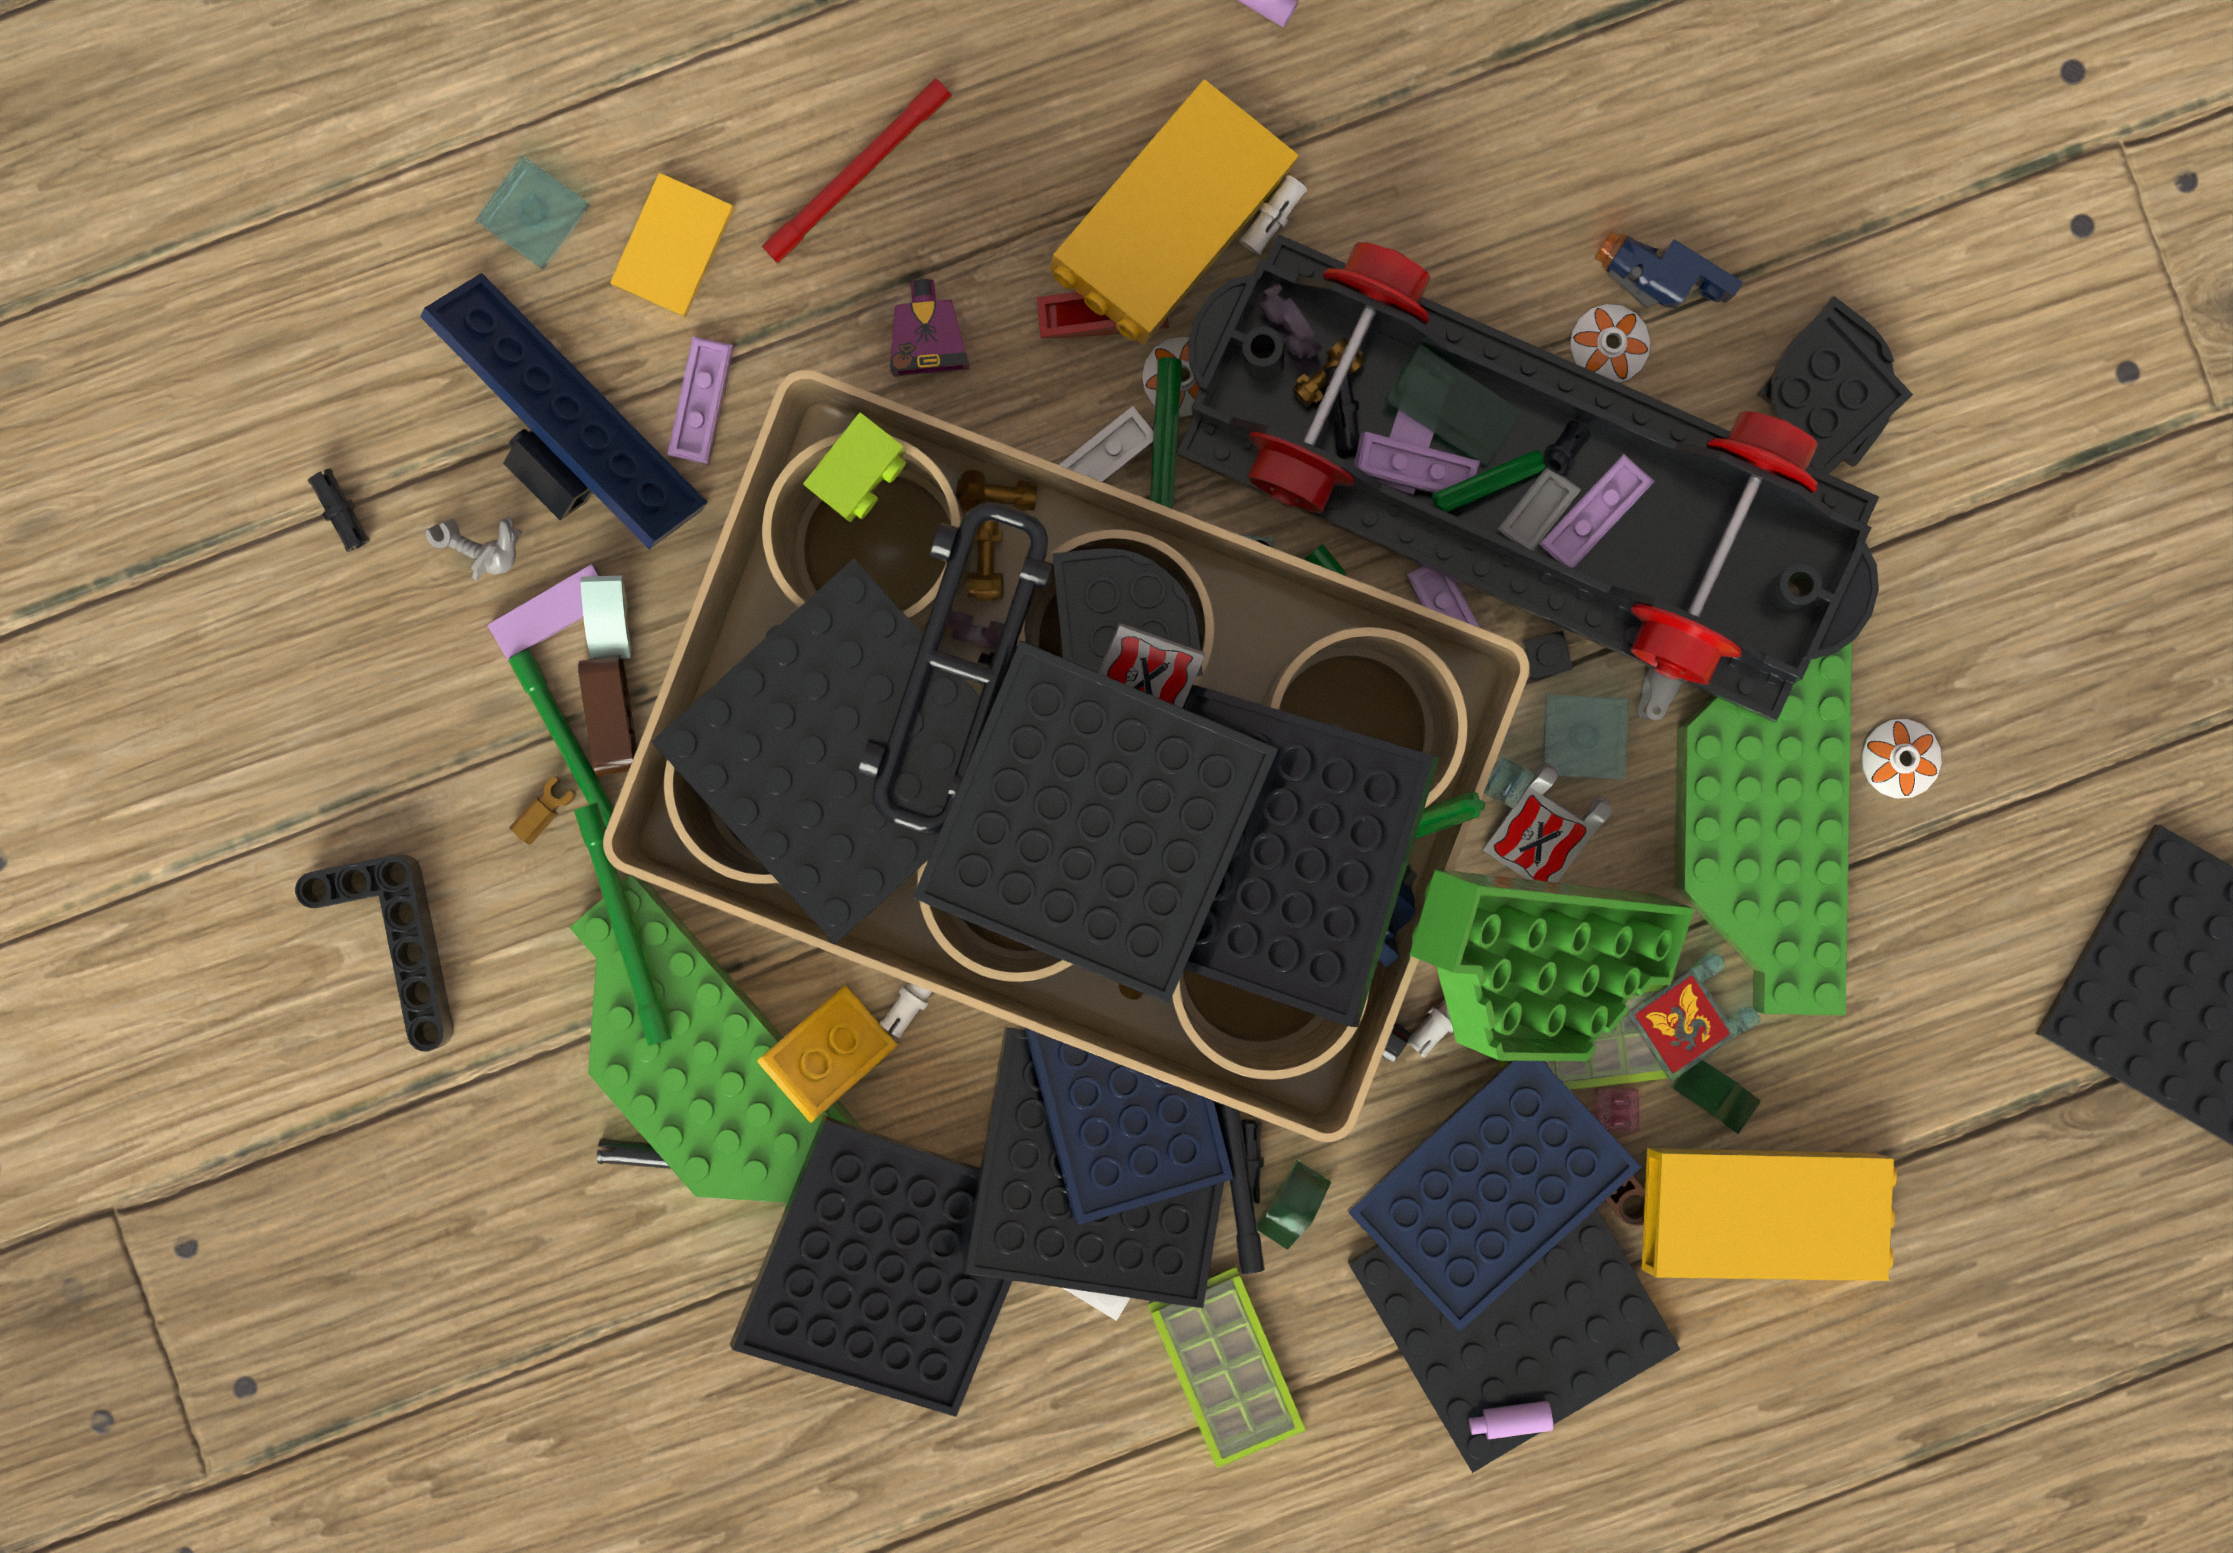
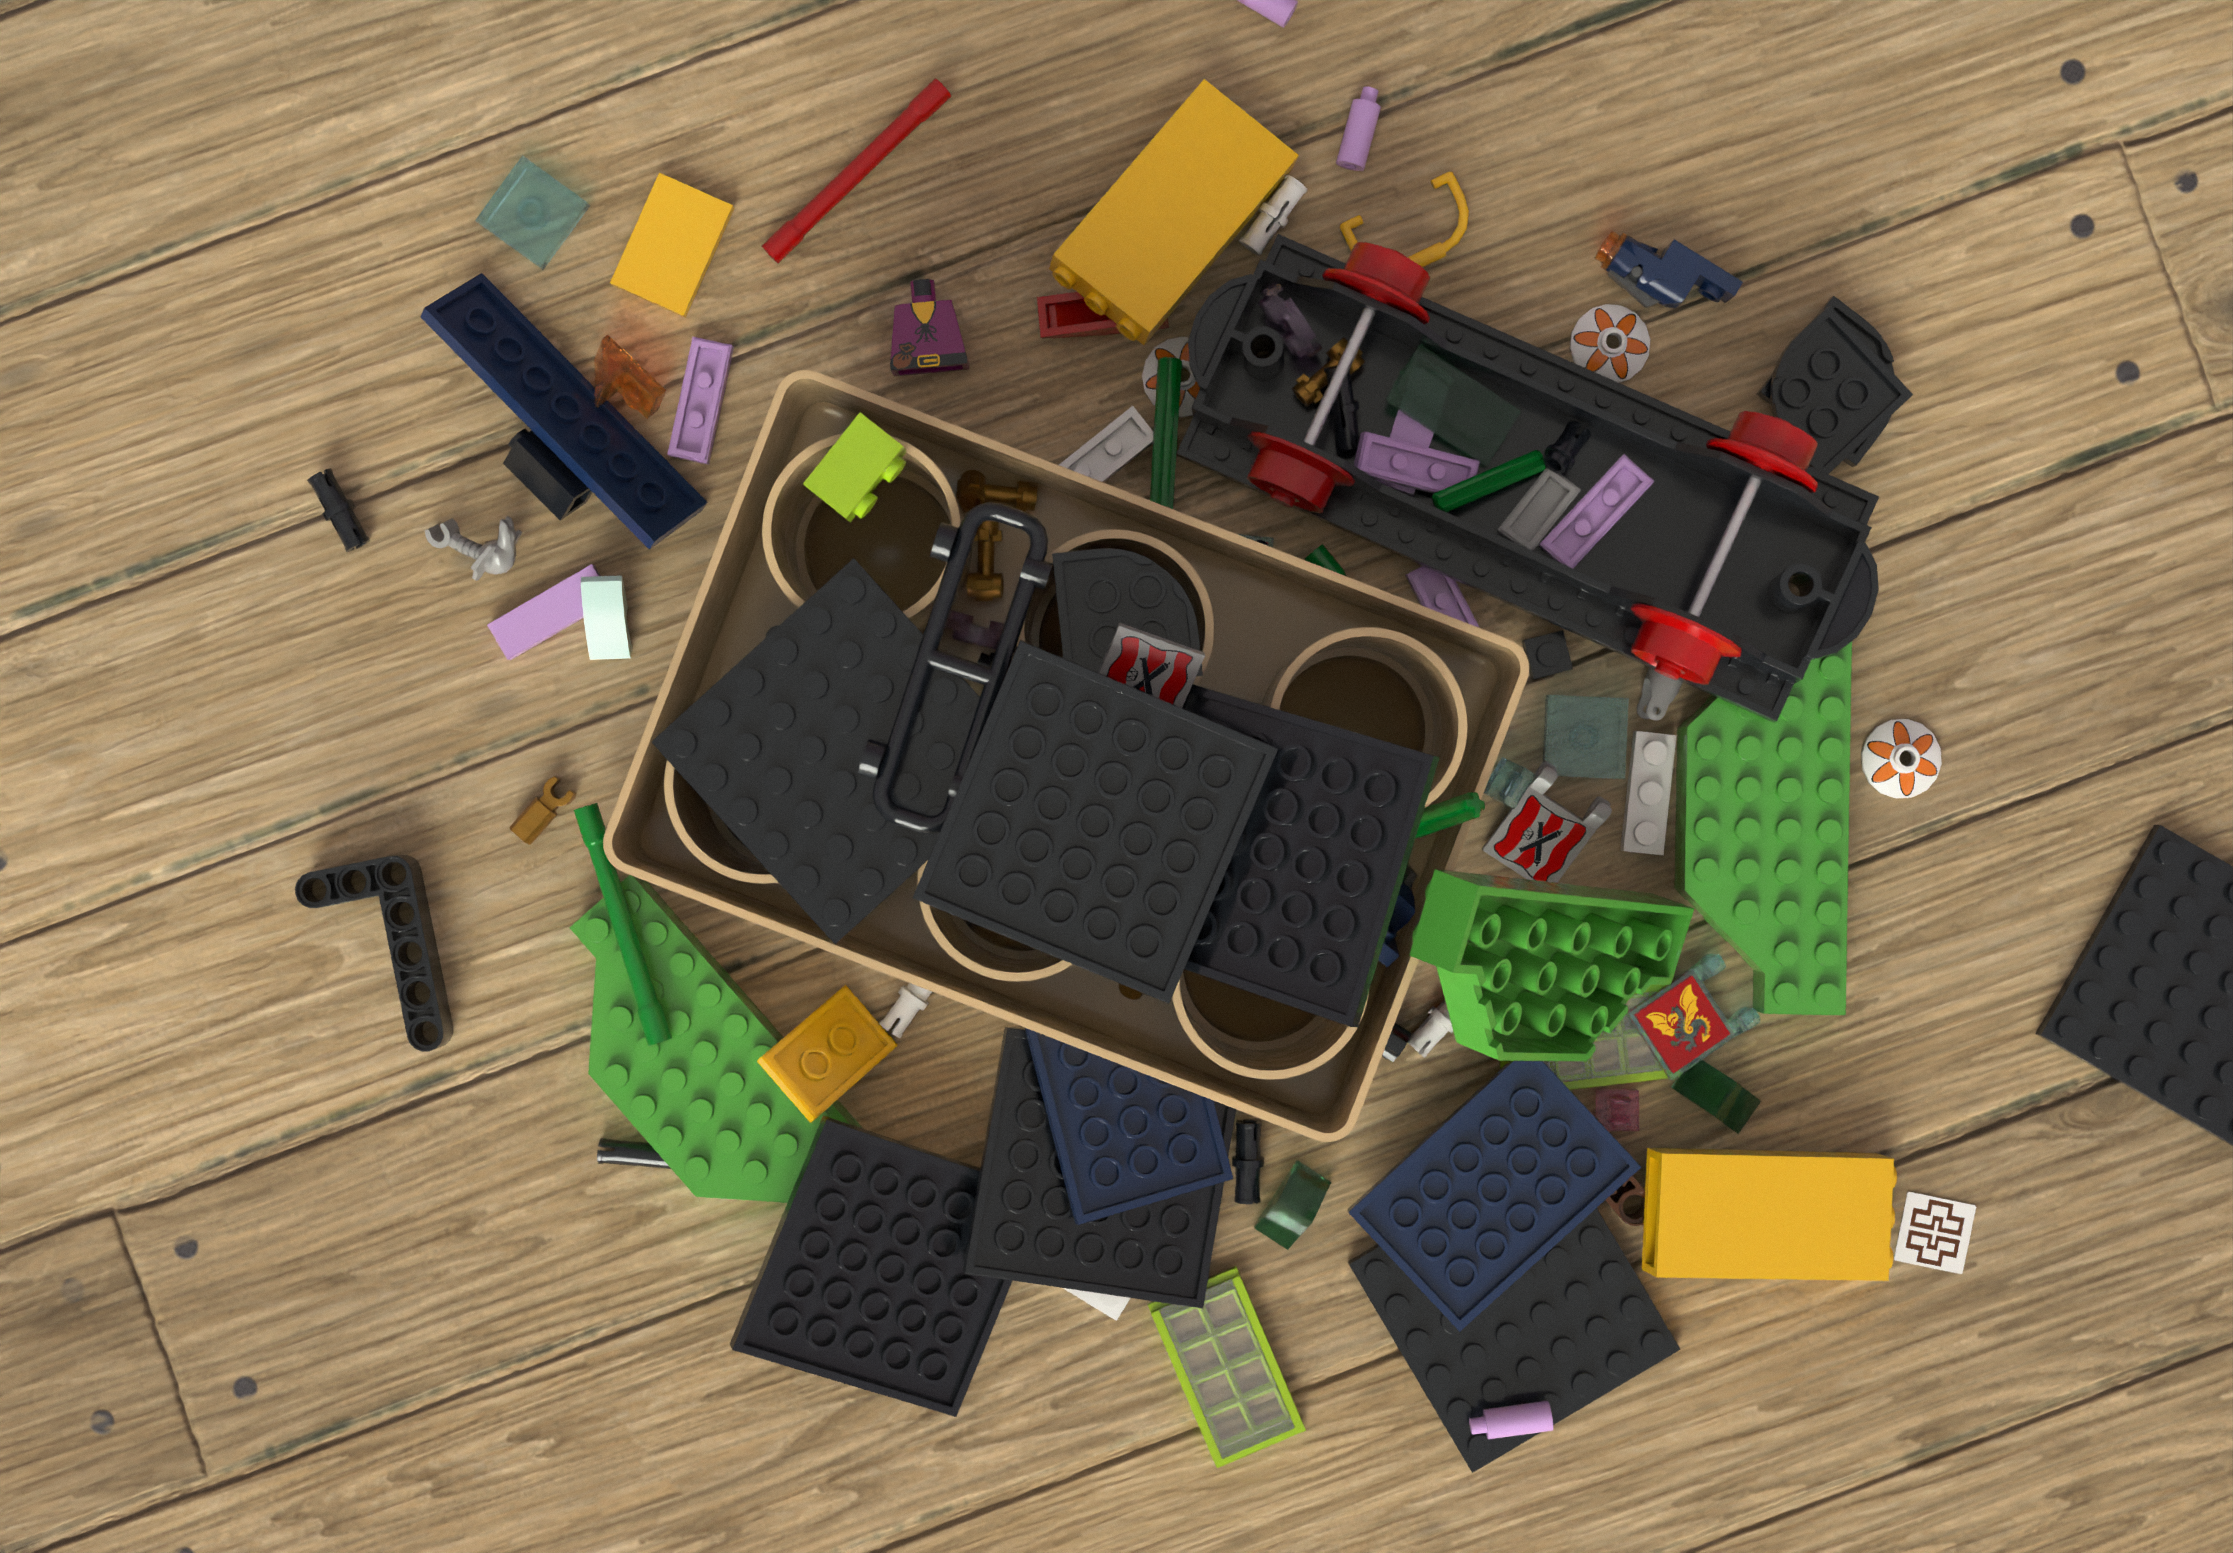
green piece [508,650,614,829] -> none
reddish brown beam [578,655,637,776] -> none
black piece [1218,1102,1265,1274] -> none
none -> clear orange slope [594,335,667,419]
none -> lavender cylinder [1336,87,1381,171]
none -> yellow piece [1340,172,1469,268]
none -> white plate [1620,731,1677,855]
none -> white sticker [1894,1192,1976,1274]

